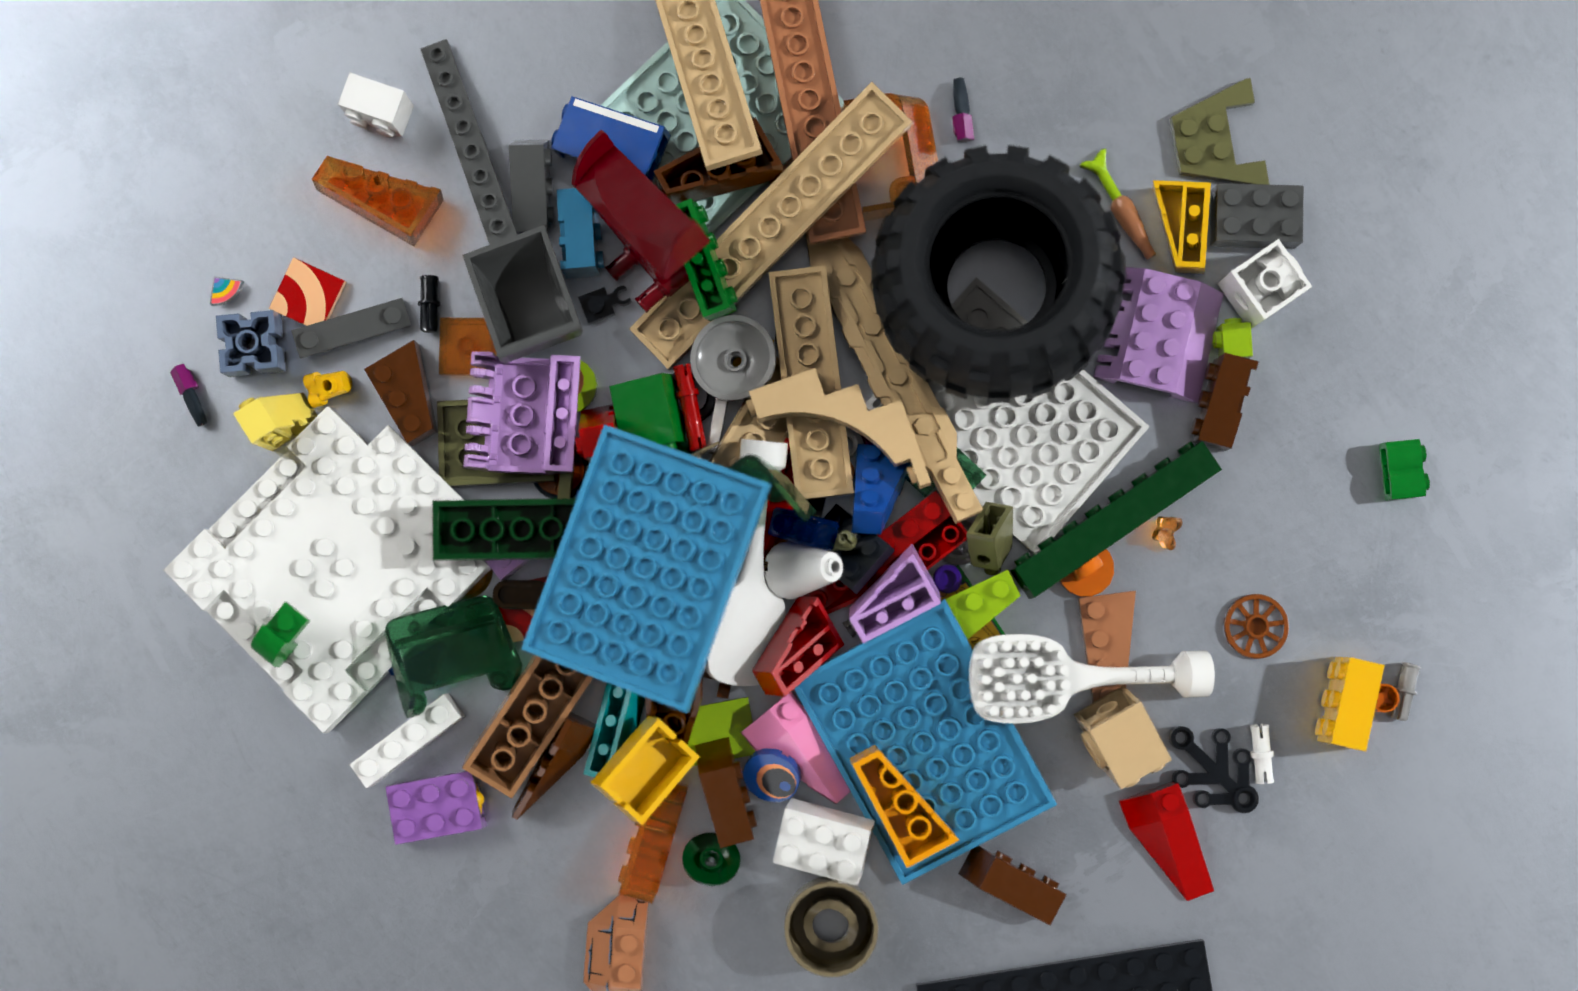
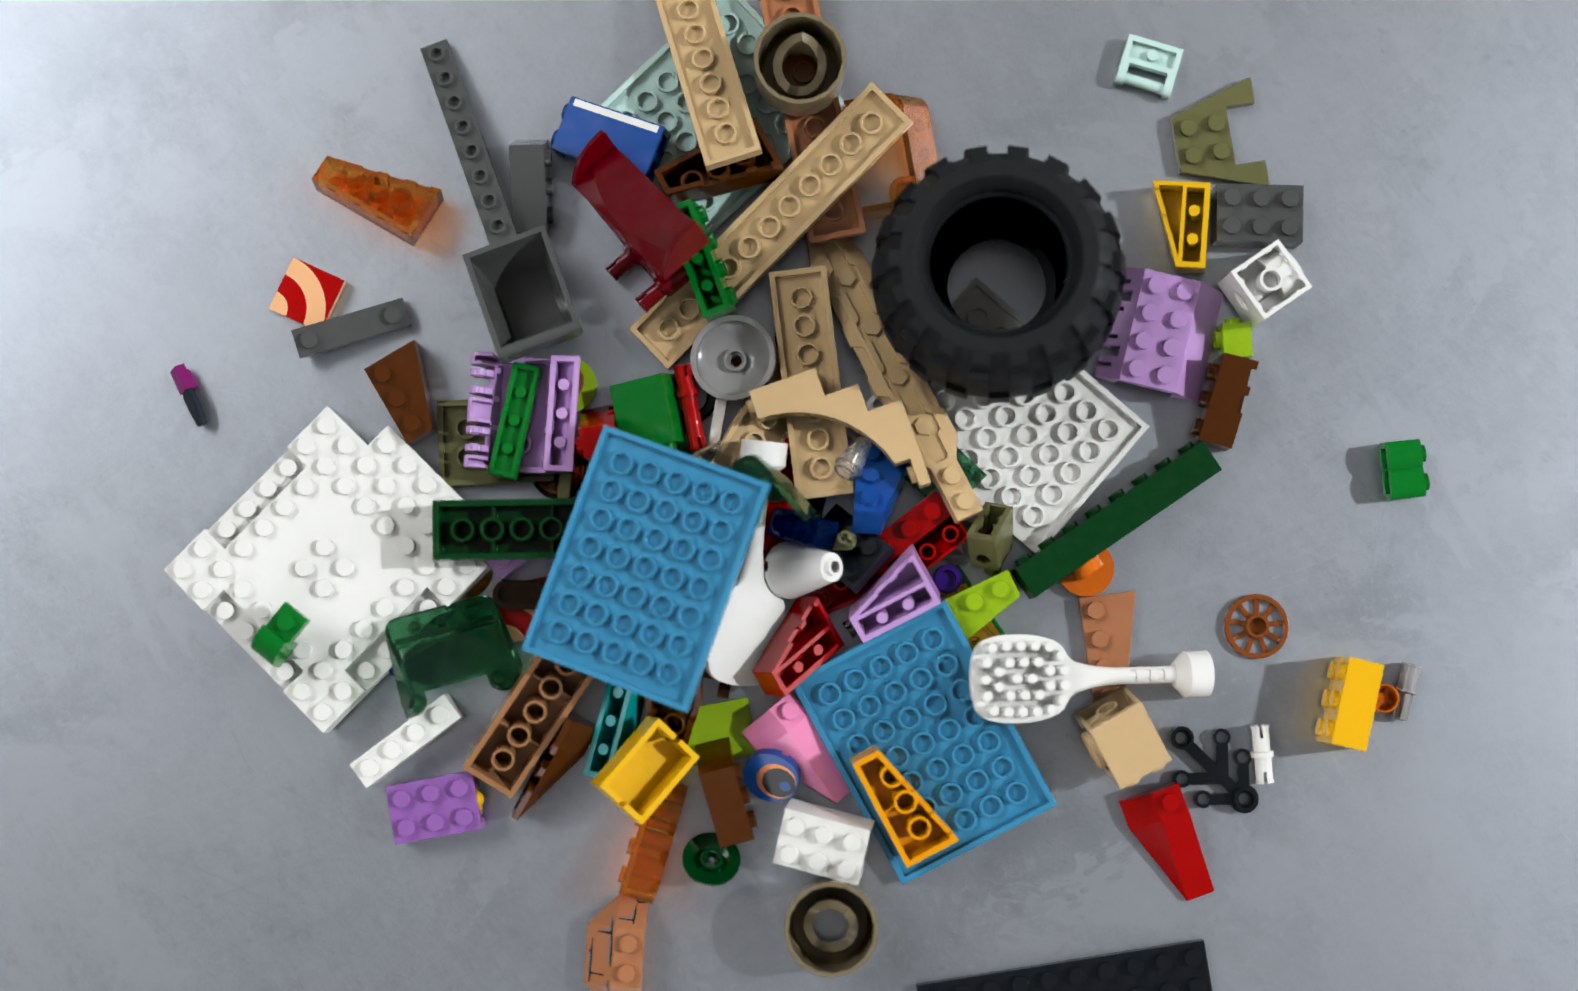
tile [210,277,244,306] -> none
sand blue brick [216,310,286,377] -> none
light yellow wedge [233,393,318,451] -> none
yellow plate [303,371,353,408] -> none
white brick [338,72,414,138] -> none
black axle [417,275,440,333] -> none
clear orange plate [439,318,497,376] -> none
dark azure wedge [557,188,605,279] -> none
black plate [578,286,632,325] -> none
piece [952,78,975,142] -> none
reddish brown wedge [958,846,1067,925] -> none
nougat piece [1079,149,1156,260] -> none
clear orange piece [1152,516,1183,550] -> none
none -> green tile [487,361,543,481]
none -> dark tan piece [754,13,846,117]
none -> clear cone [834,437,872,481]
none -> light aqua plate [1114,33,1184,100]

